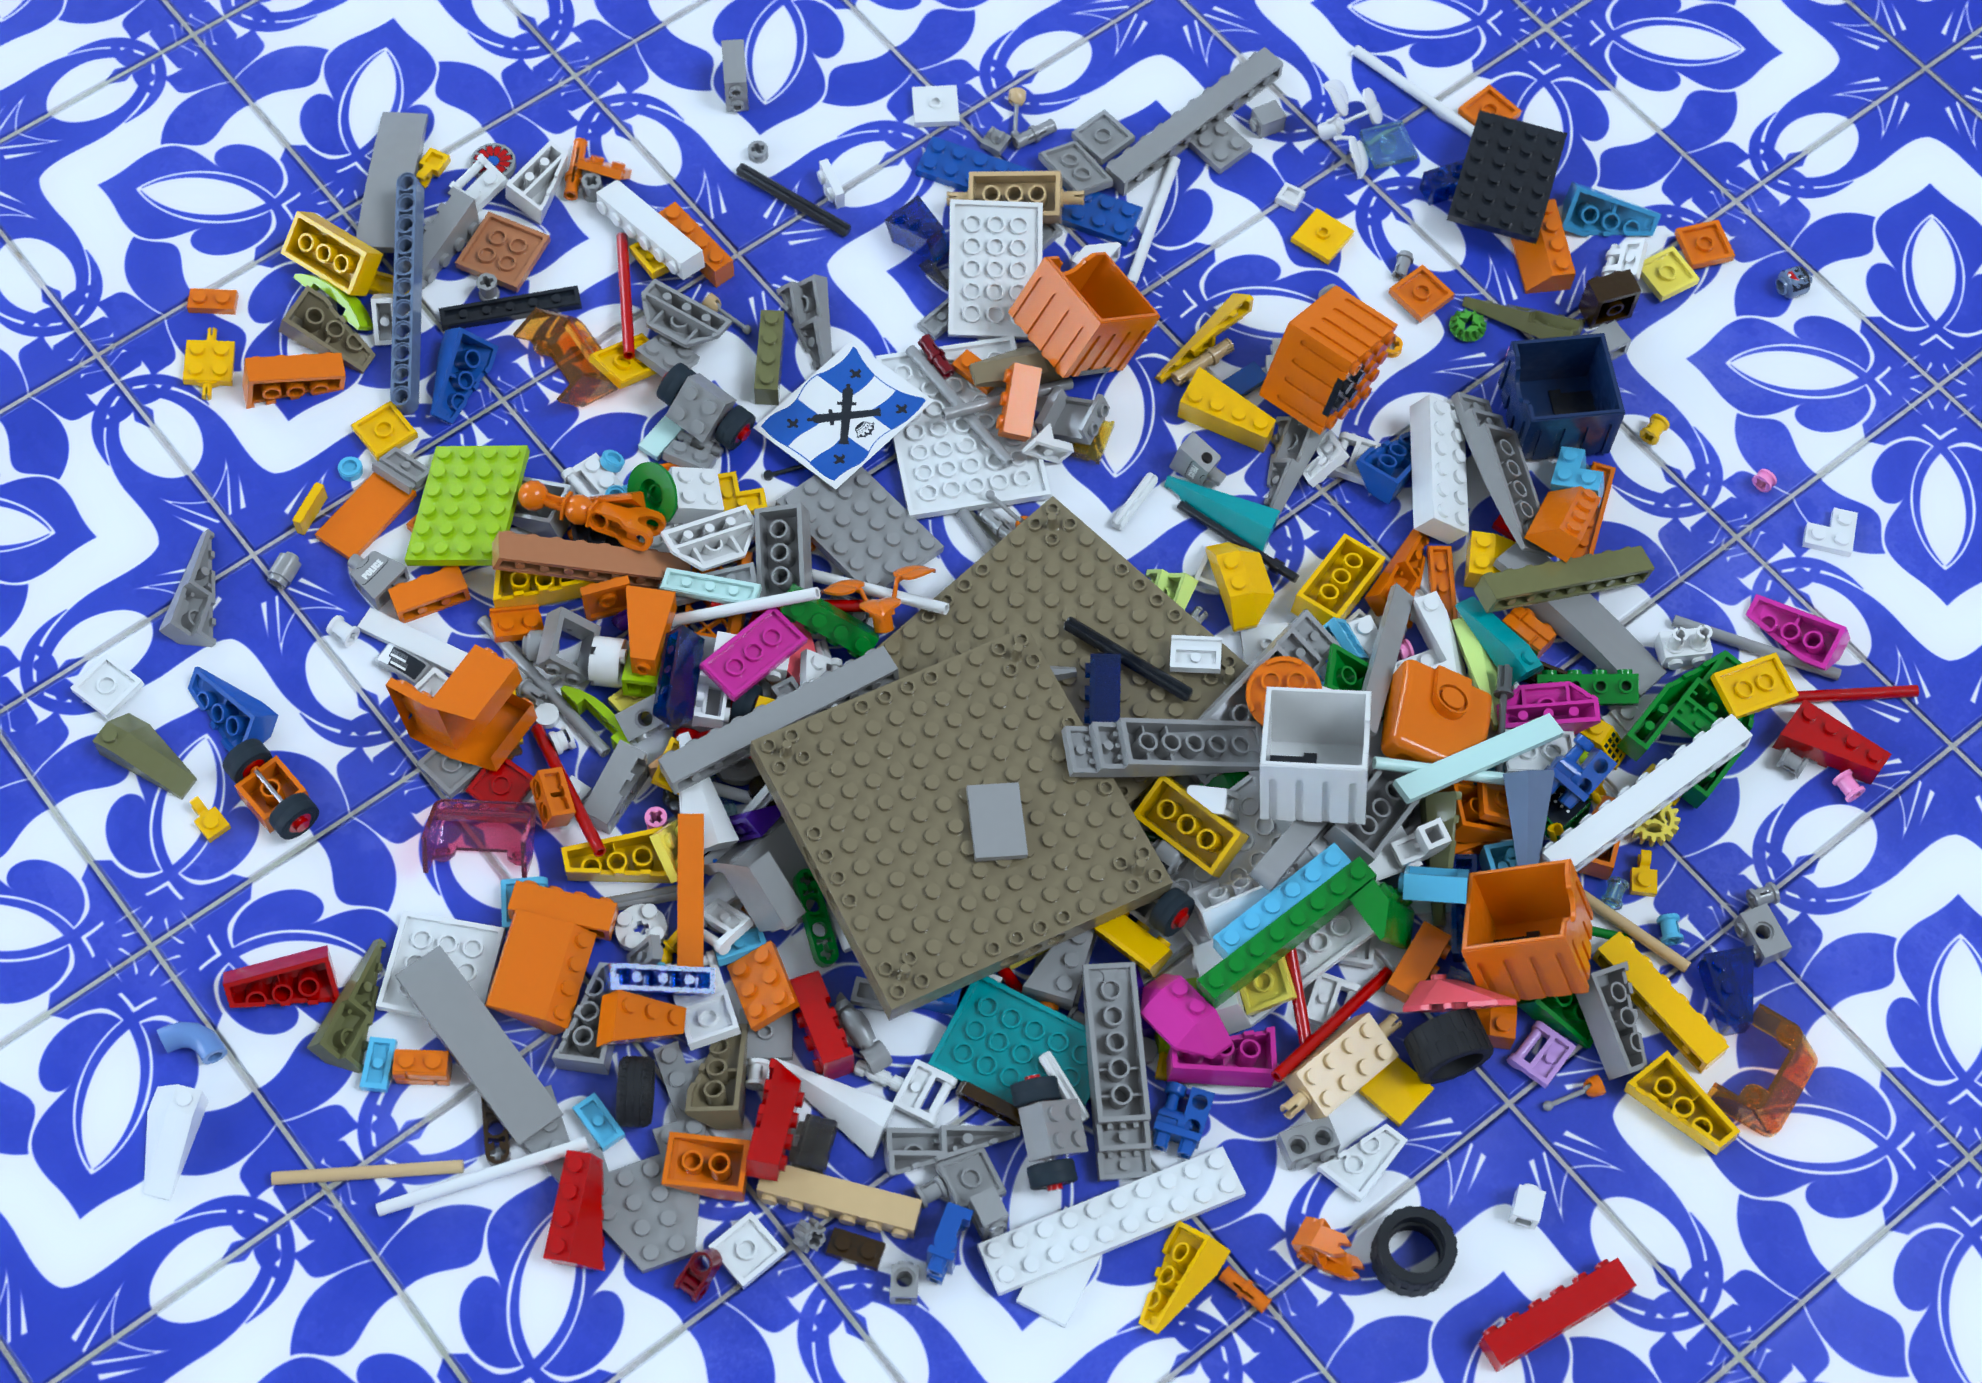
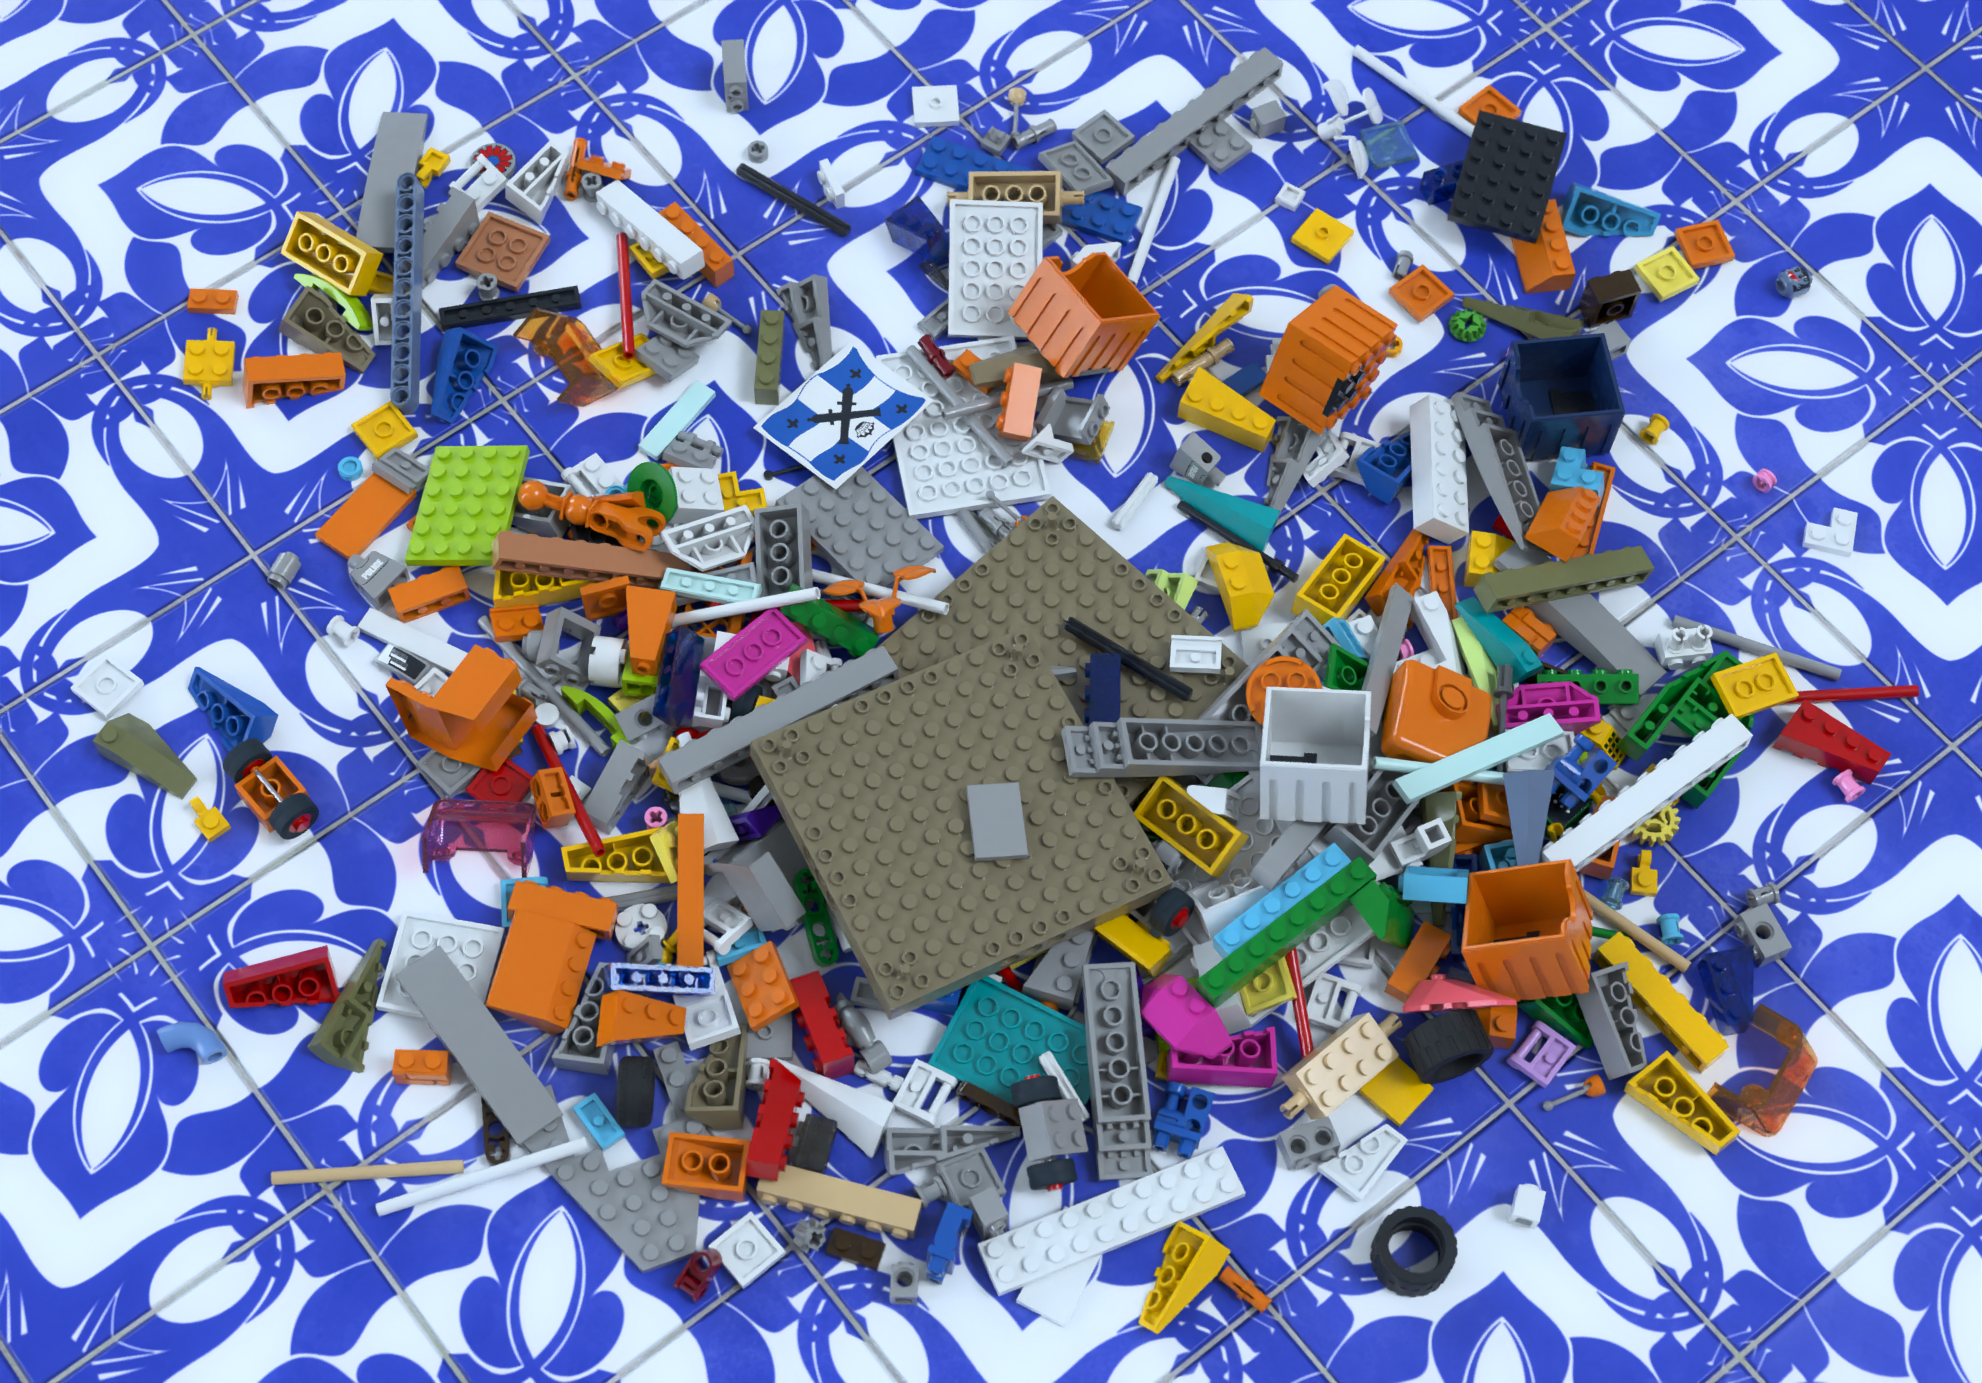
white wedge [144,1084,209,1201] -> none
light grey wedge [159,529,216,647] -> none
yellow tile [292,482,328,535] -> none
medium azure plate [359,1036,398,1093] -> none
red wedge [543,1150,605,1271] -> none
medium azure tile [599,450,625,473] -> none
brick [656,363,756,450] -> none
red piece [1271,967,1393,1082] -> none
orange piece [1291,1217,1365,1281] -> none
red brick [1478,1257,1637,1372] -> none
white plate [1601,239,1648,281] -> none
dark pink wedge [1745,594,1851,671] -> none
light grey bush [1776,747,1809,779] -> none

